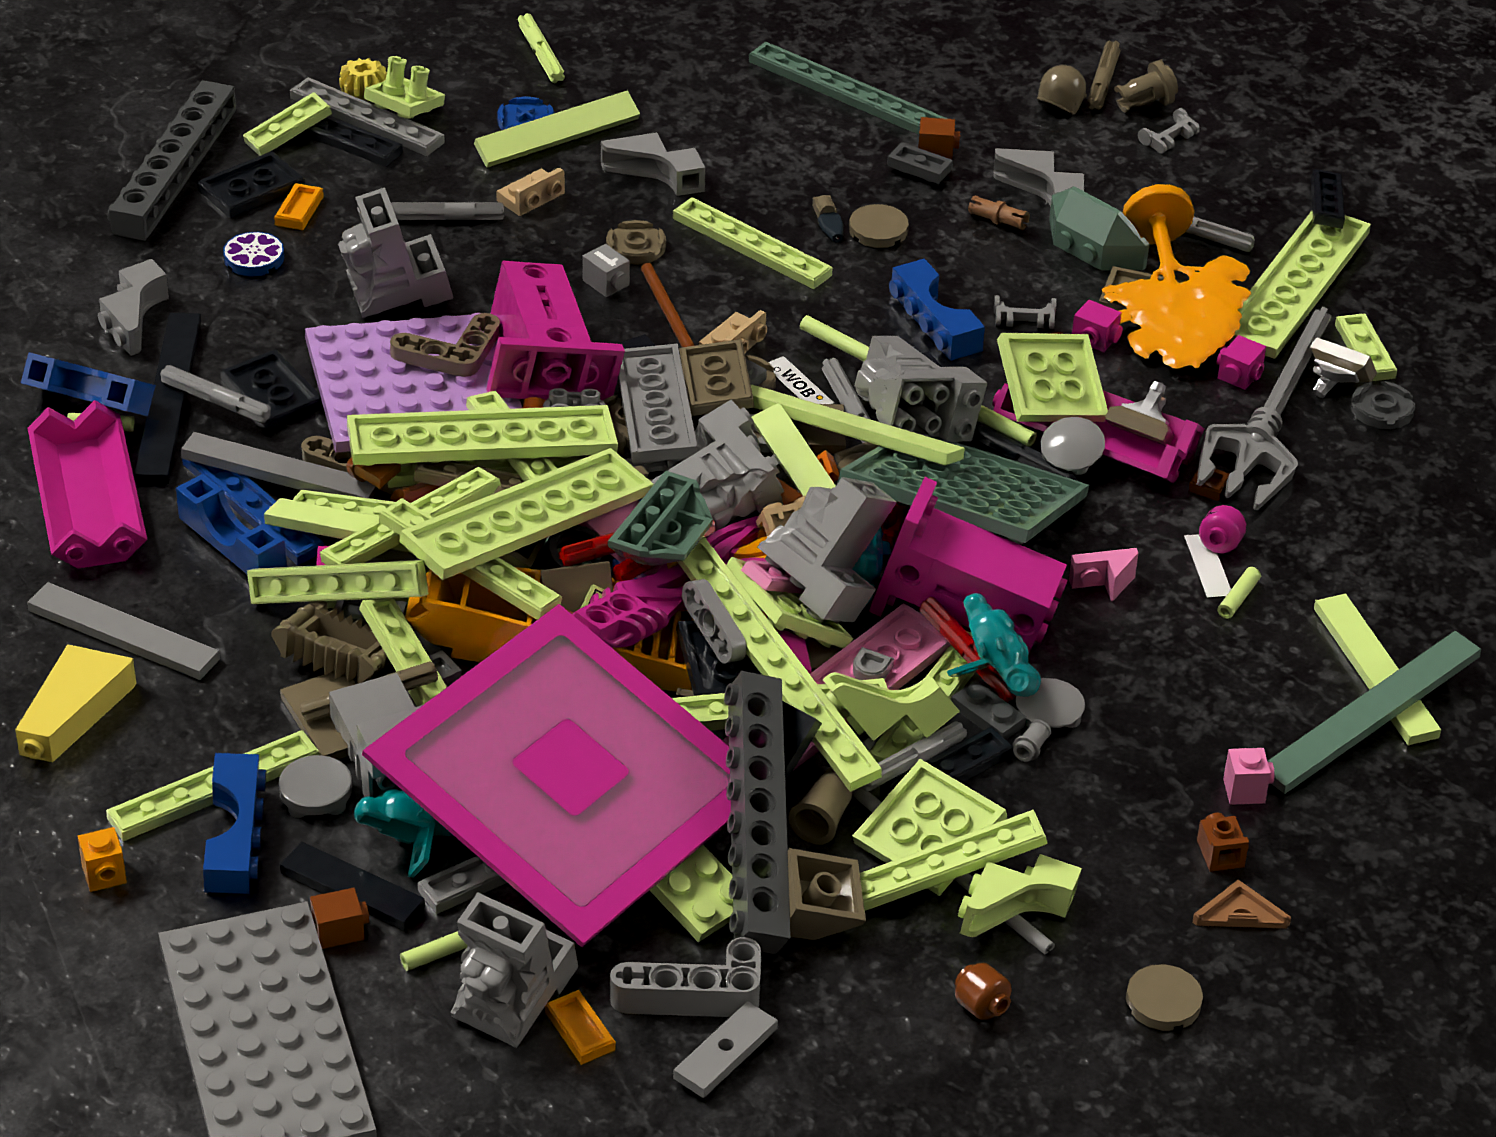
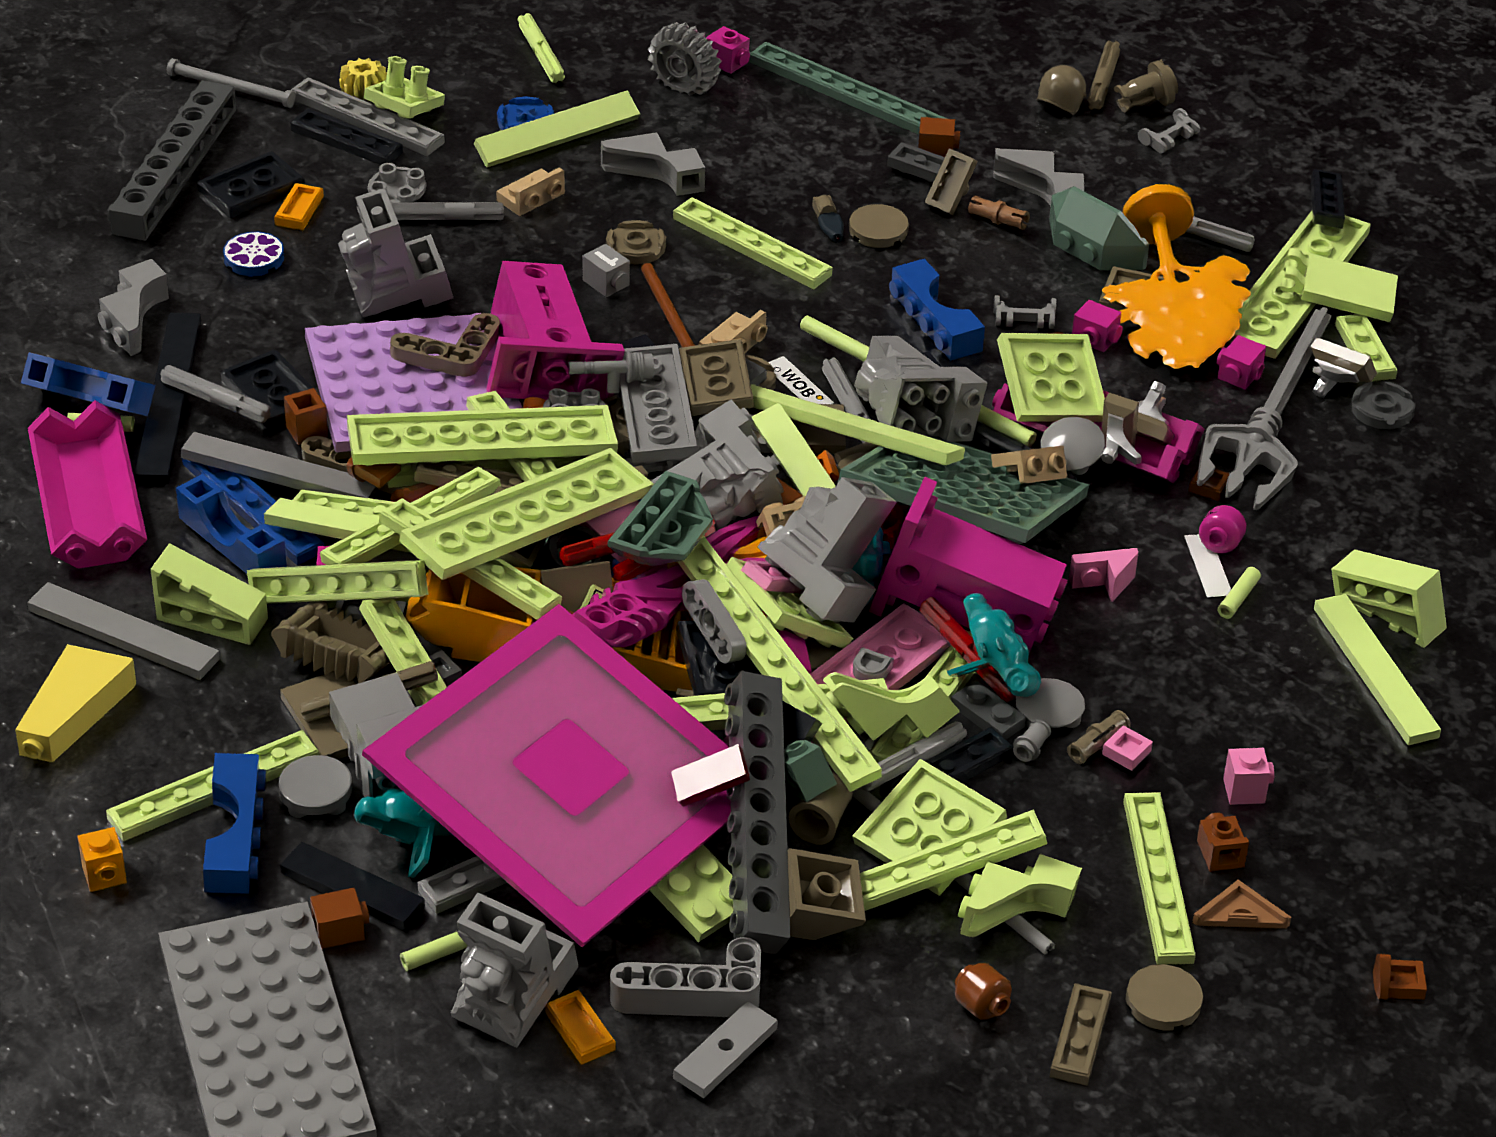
yellowish green tile [243,92,332,156] -> none
sand green tile [1268,631,1481,794] -> none
none -> yellowish green wedge [151,543,268,645]
none -> light grey bar [167,58,296,108]
none -> dark orange brick [284,388,328,445]
none -> light grey dish [367,163,427,202]
none -> light grey piece [569,351,654,393]
none -> light grey gear [648,22,721,96]
none -> tile [671,744,750,807]
none -> dark pink brick [706,26,750,74]
none -> sand green brick [784,740,837,802]
none -> dark tan tile [925,148,978,215]
none -> tan bracket [991,446,1067,484]
none -> dark tan tile [1050,983,1112,1086]
none -> dark tan pin [1067,710,1131,764]
none -> piece [1101,393,1142,465]
none -> bright pink plate [1102,725,1153,771]
none -> yellowish green tile [1123,792,1195,965]
none -> yellowish green tile [1280,248,1398,322]
none -> yellowish green wedge [1331,550,1447,648]
none -> dark orange tile [1373,954,1427,1000]

